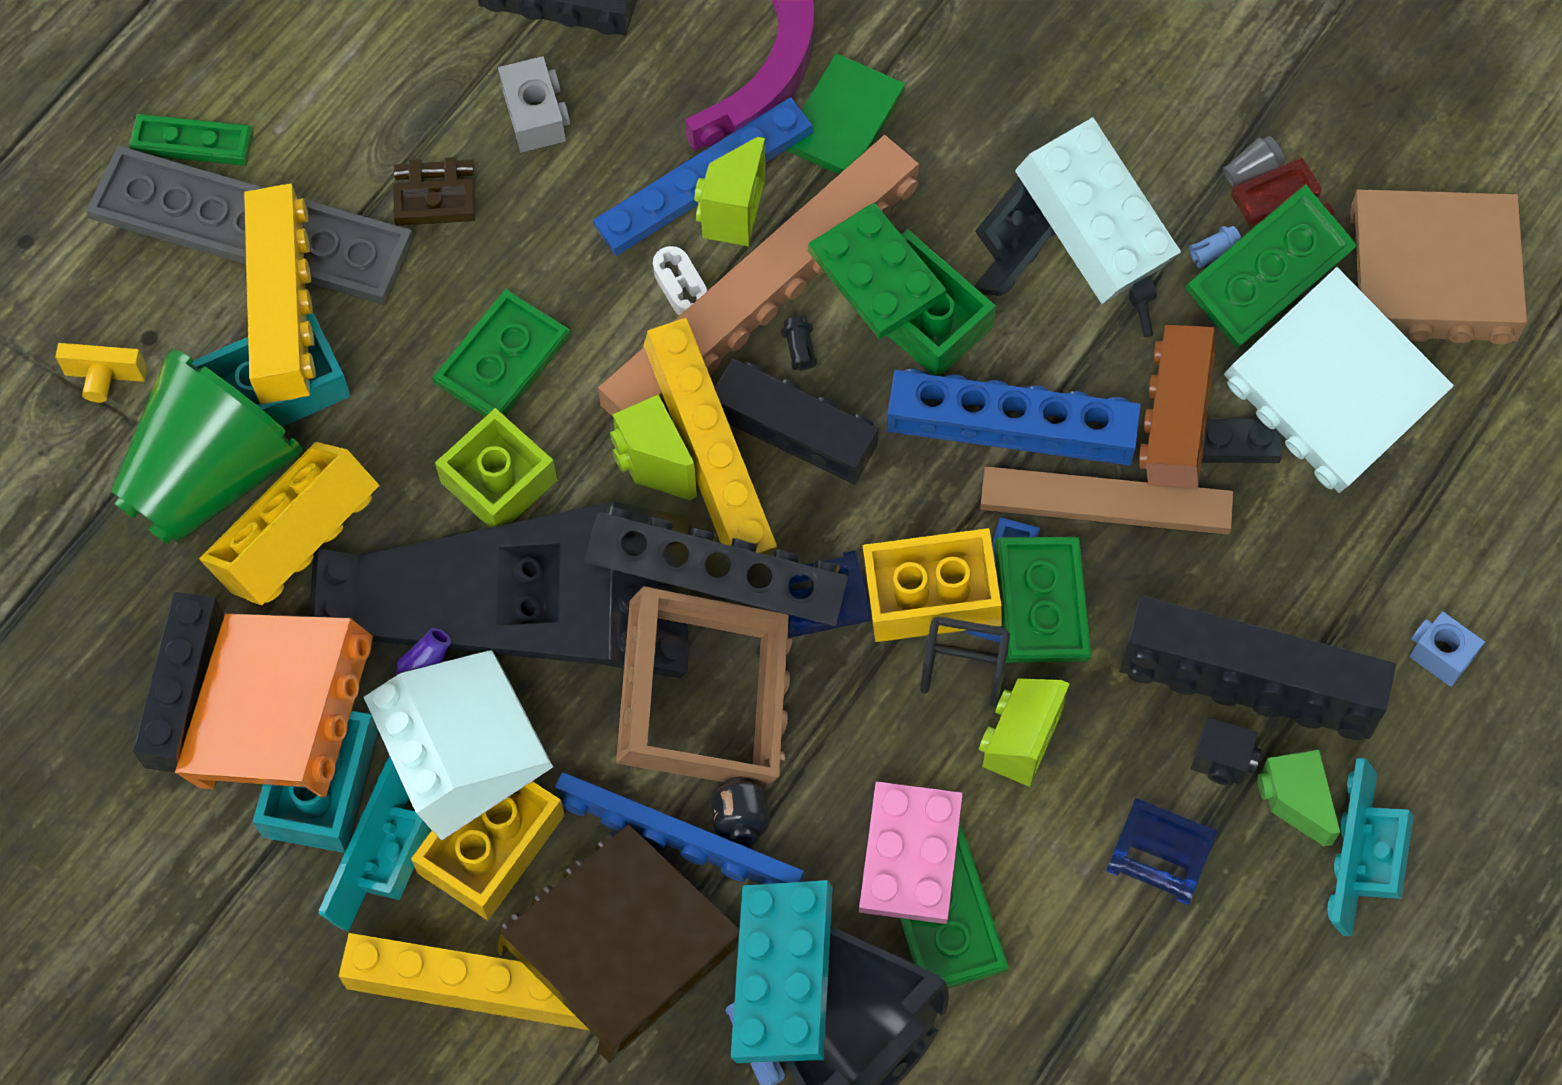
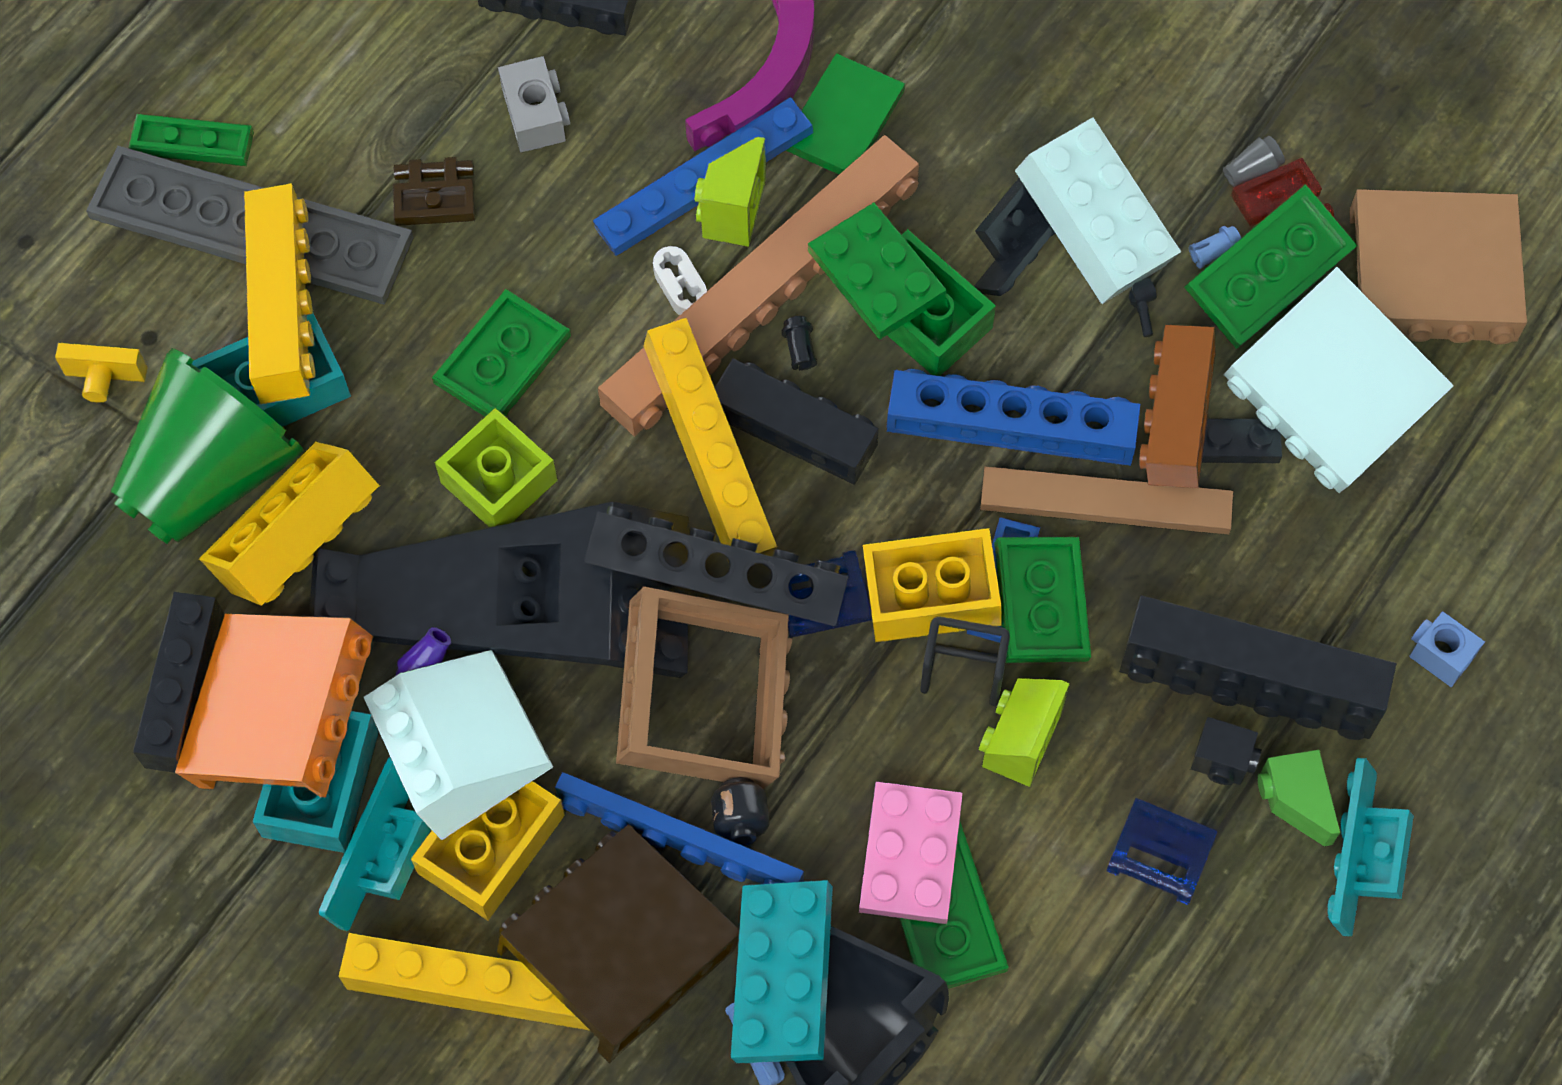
lime slope [610,395,697,500] -> none

